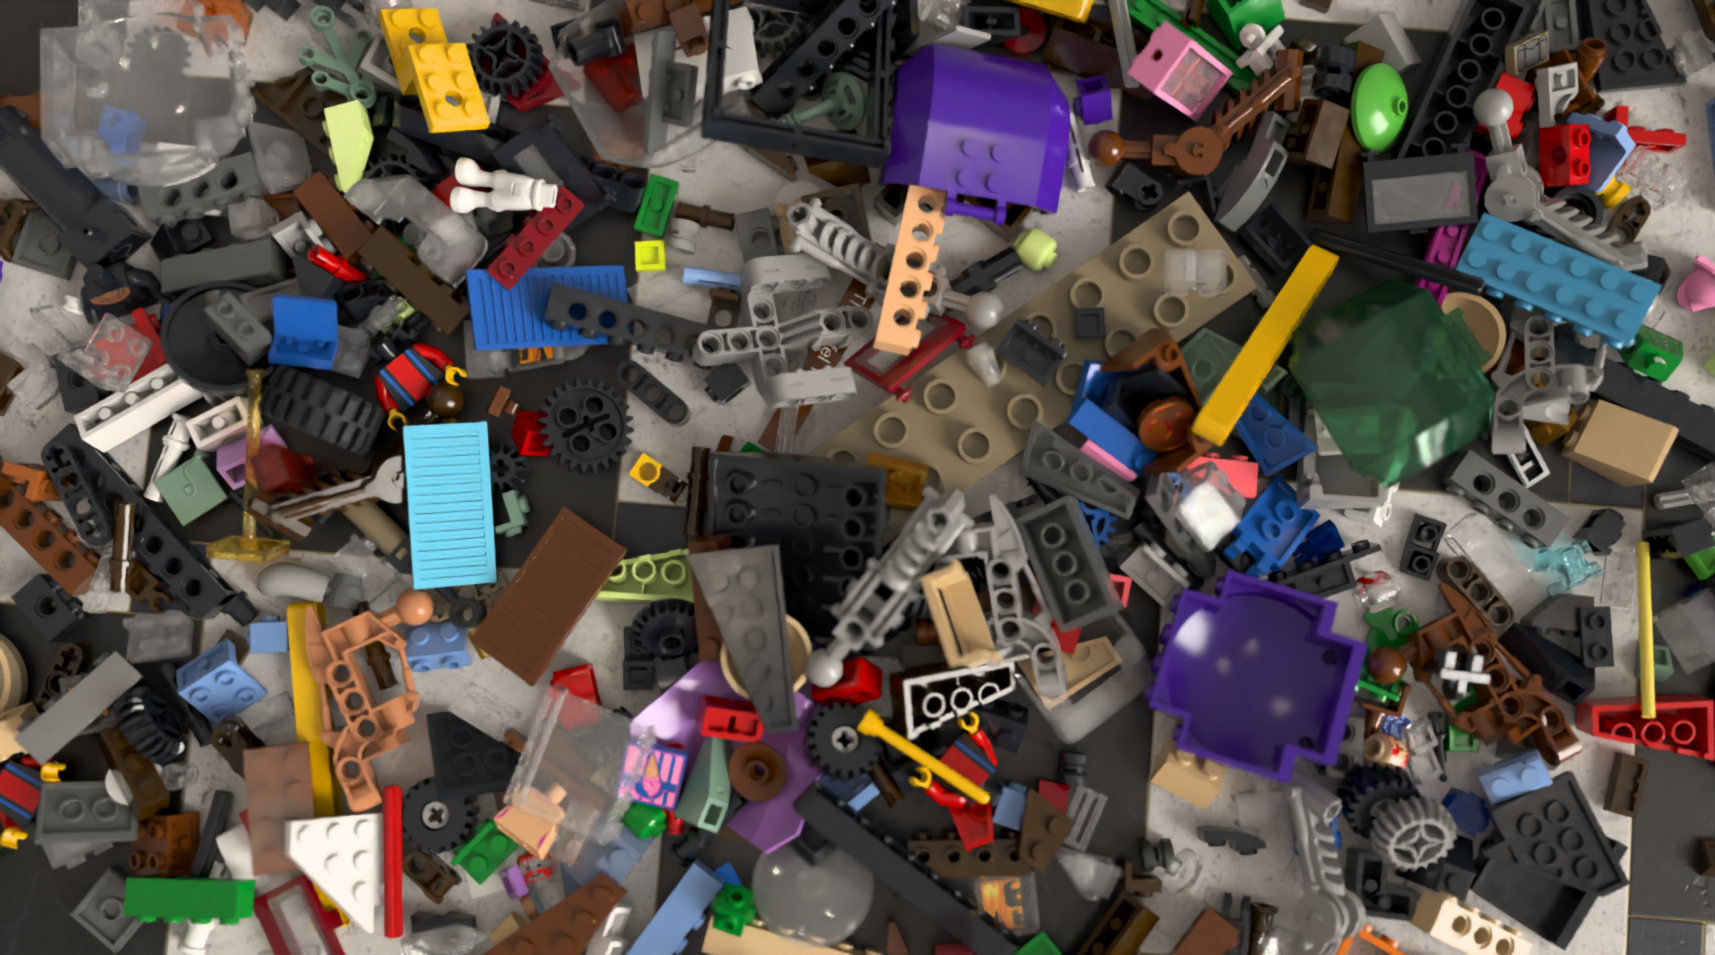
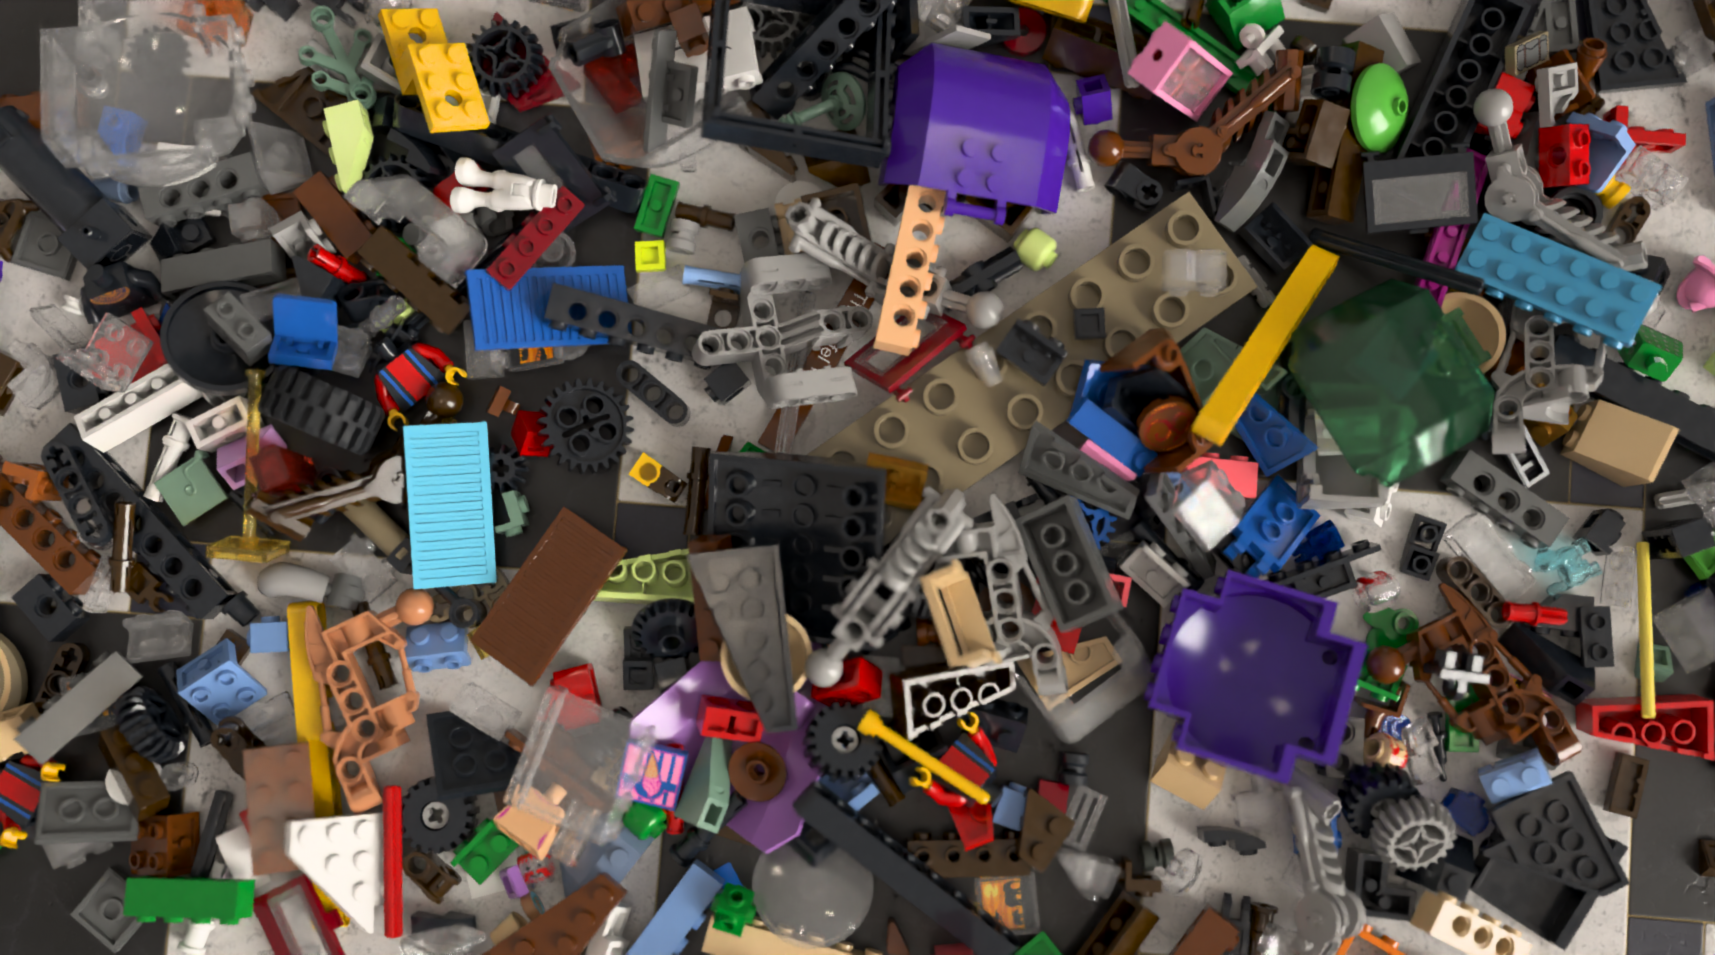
none -> red axle [1502,601,1568,626]

